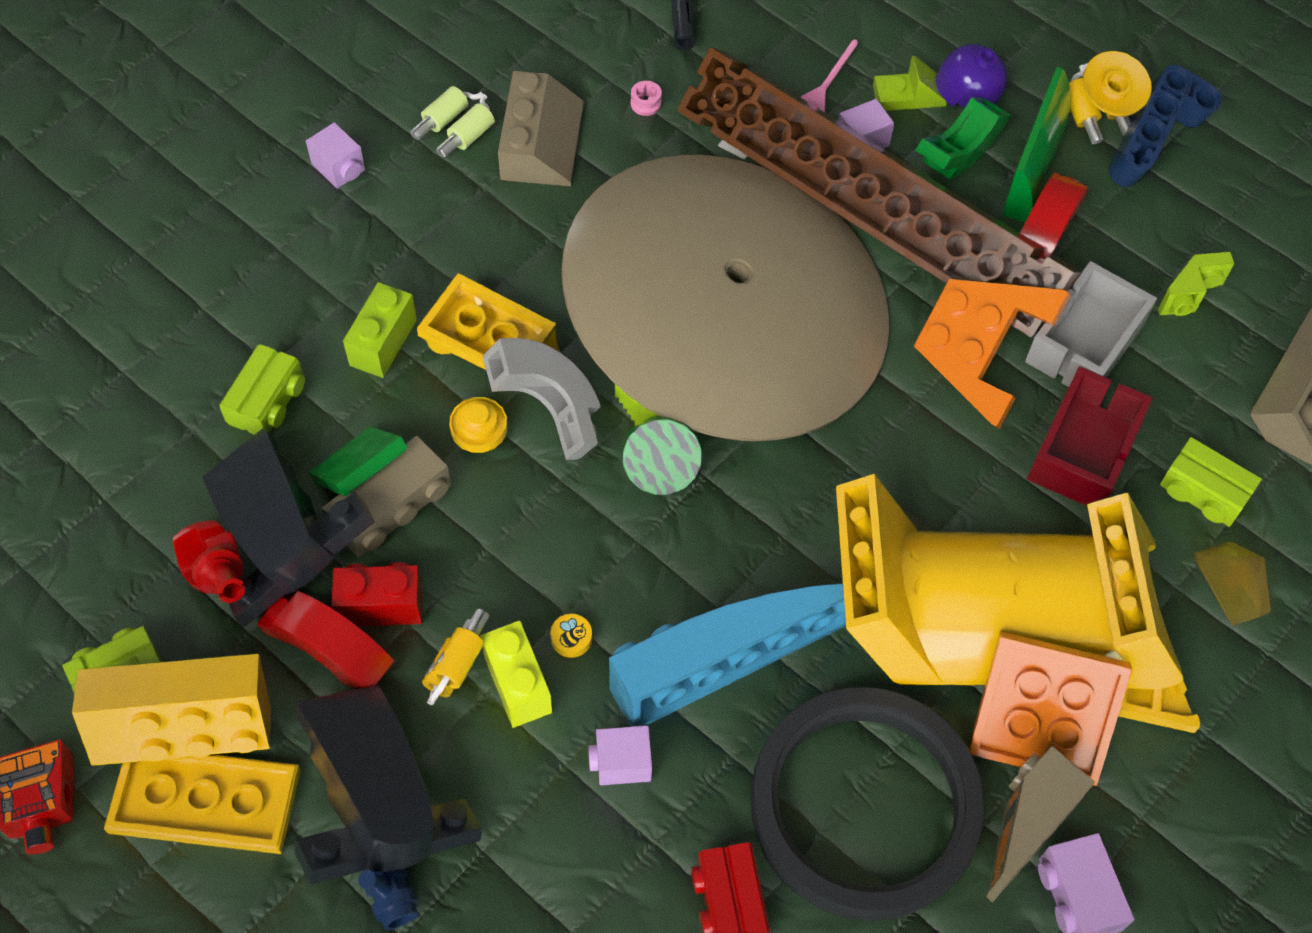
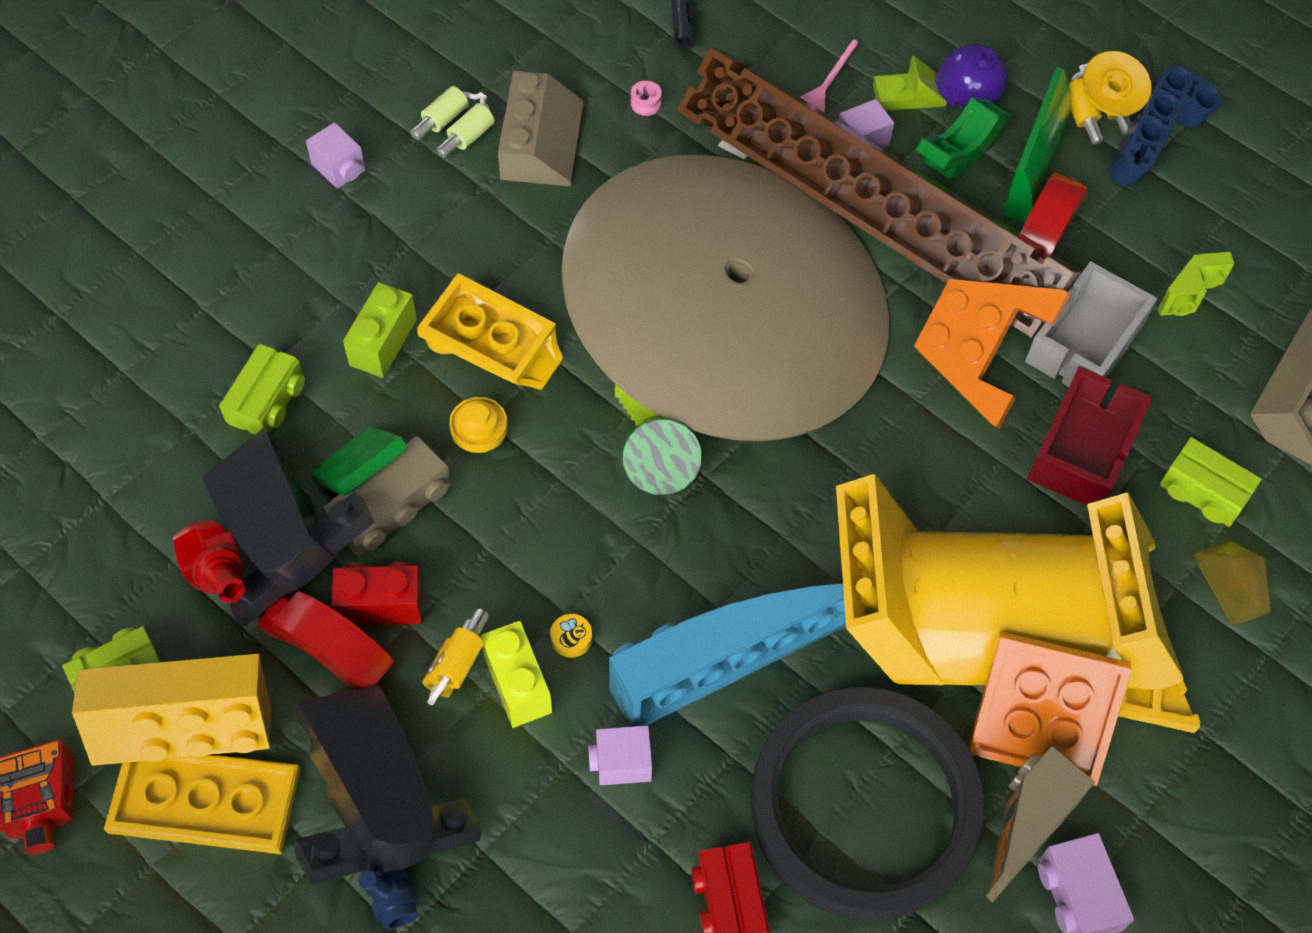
light grey arch [483,338,601,460] -> none

